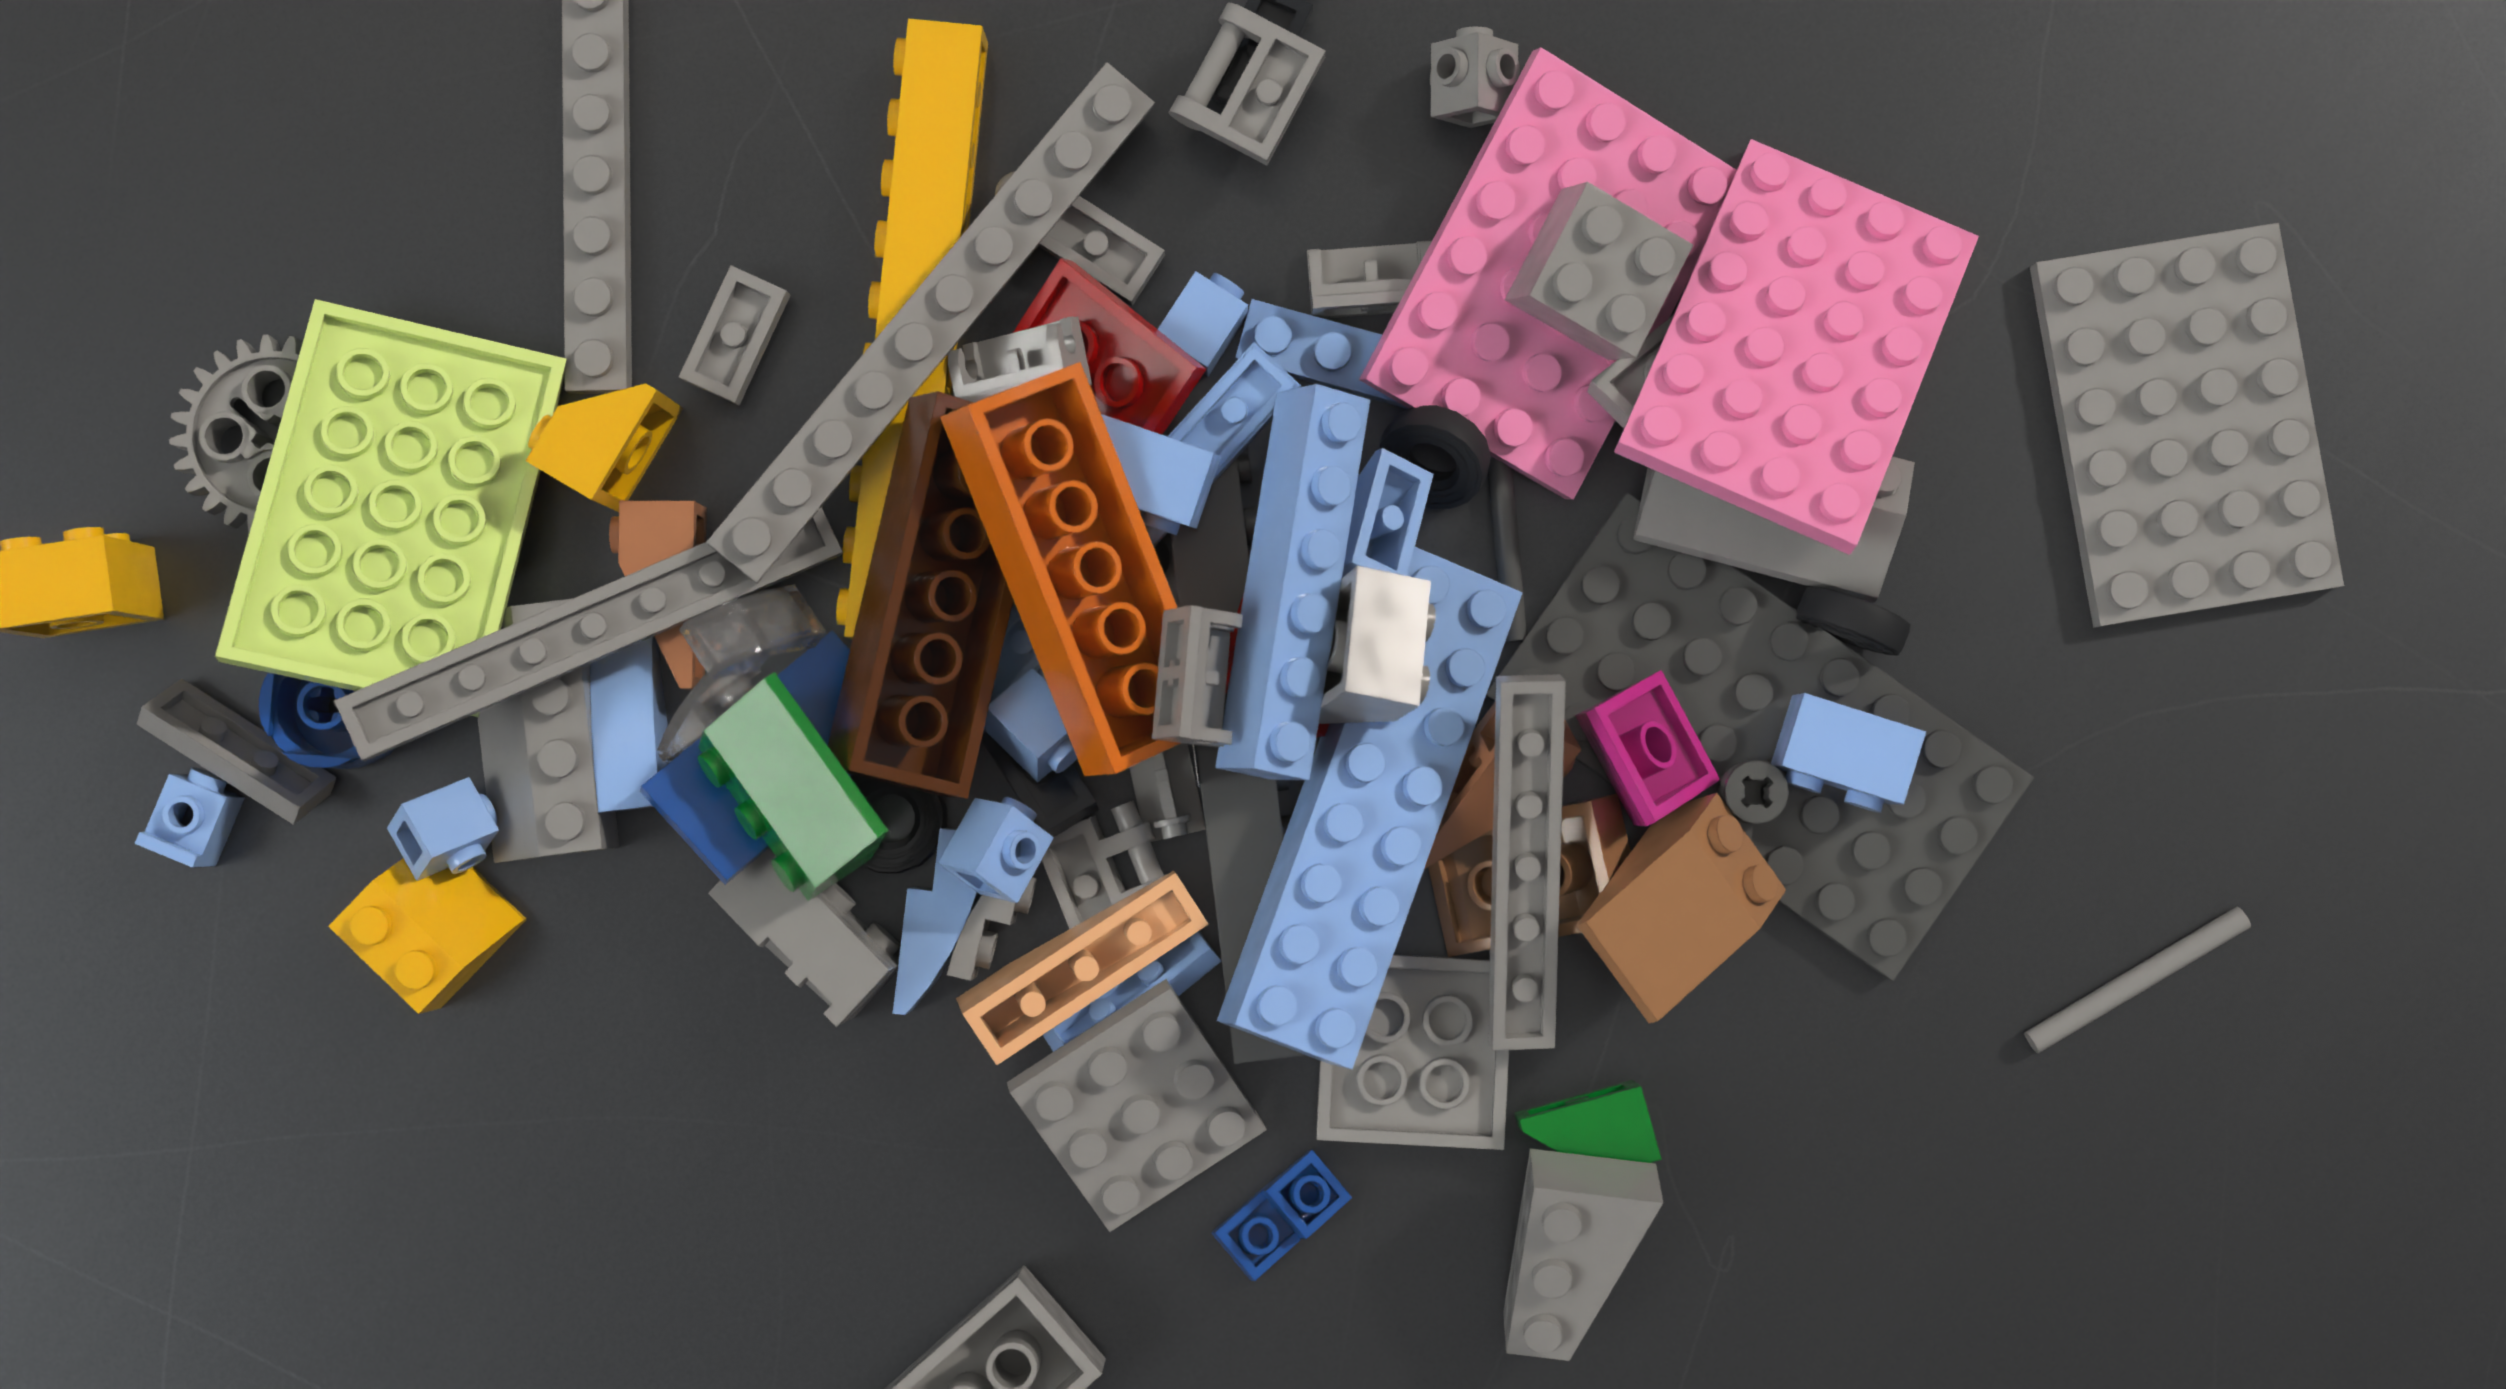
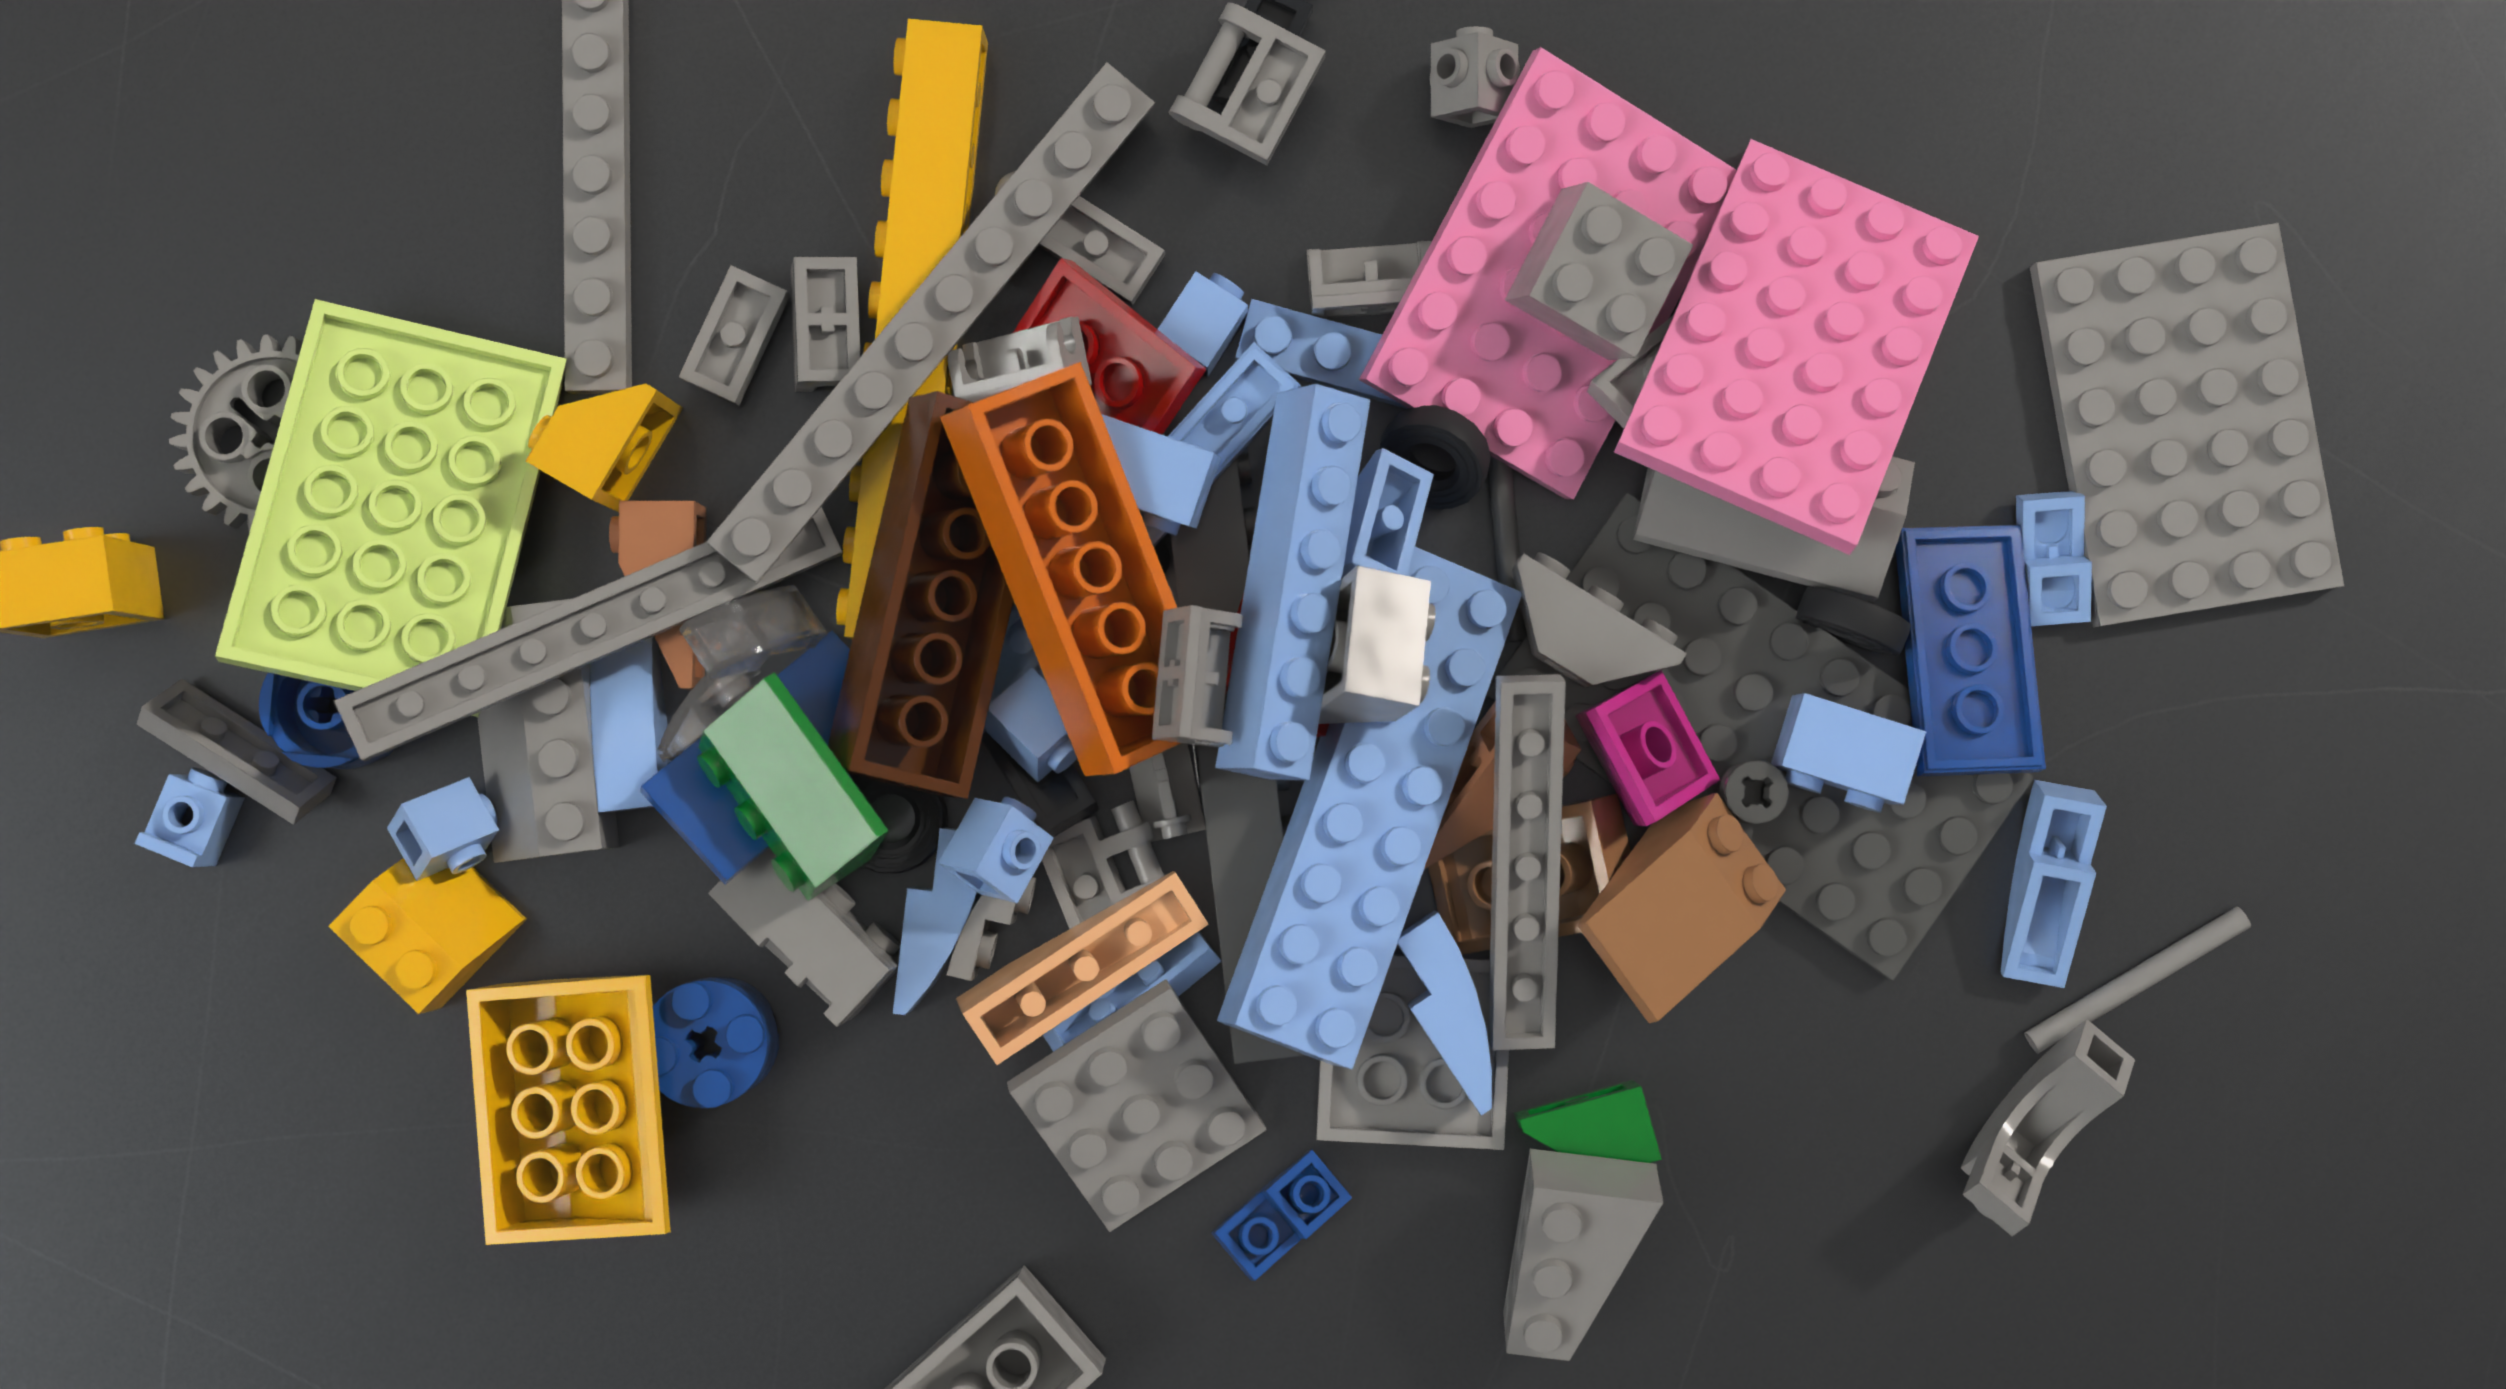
none -> yellow slope [466,975,671,1245]
none -> blue brick [653,977,779,1108]
none -> light grey hinge [790,257,860,392]
none -> light blue slope [1397,910,1492,1116]
none -> light grey slope [1511,552,1687,688]
none -> blue tile [1895,525,2046,777]
none -> light grey arch [1961,1019,2135,1236]
none -> light blue slope [2001,780,2107,988]
none -> light blue slope [2016,491,2092,627]

